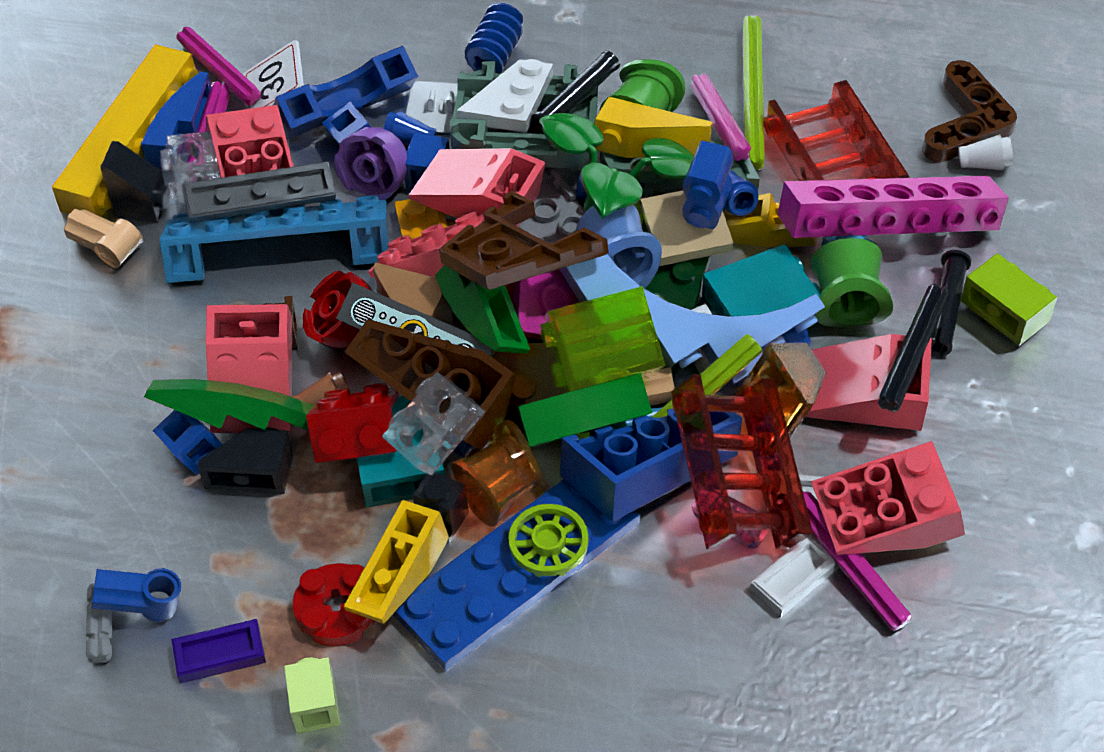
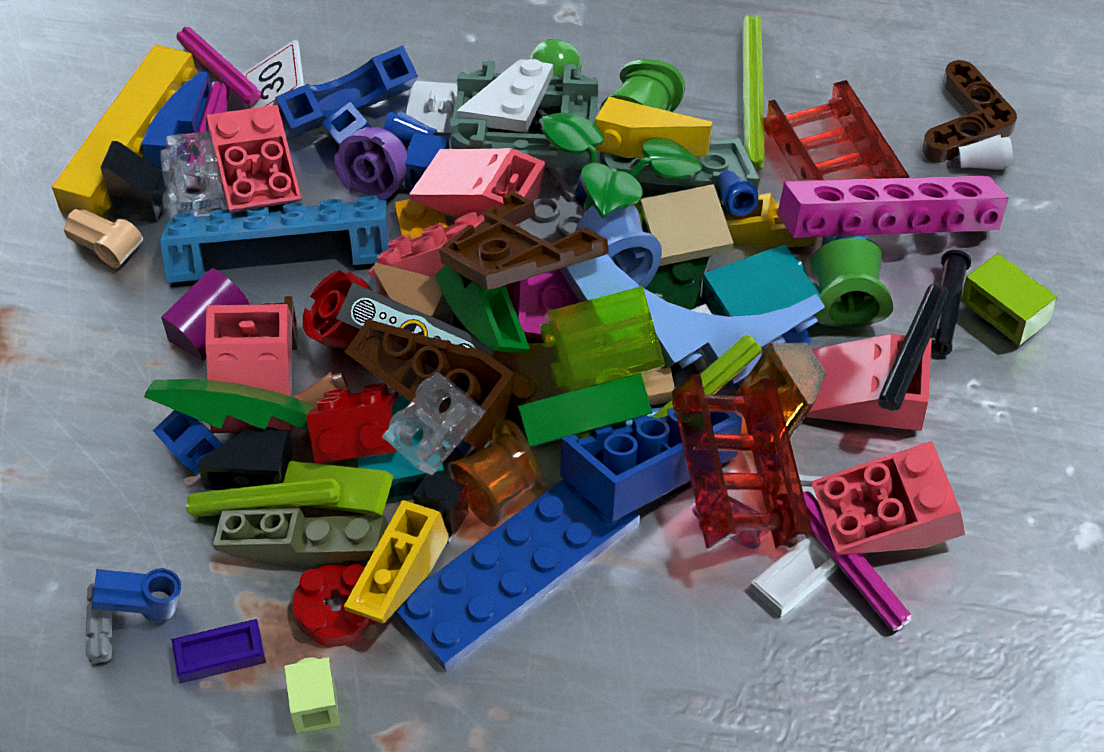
dark grey tile [182,162,336,223] -> none
blue piece [465,3,523,73] -> none
lime wheel [509,504,589,577] -> none
black pin [531,50,620,134] -> none
blue brick [682,141,733,229] -> none
dark pink axle [691,74,751,161] -> none
none -> magenta brick [161,268,250,361]
none -> lime axle [186,478,341,517]
none -> olive slope [213,508,389,569]
none -> lime tile [283,461,394,516]
none -> bright green hair [529,39,582,76]

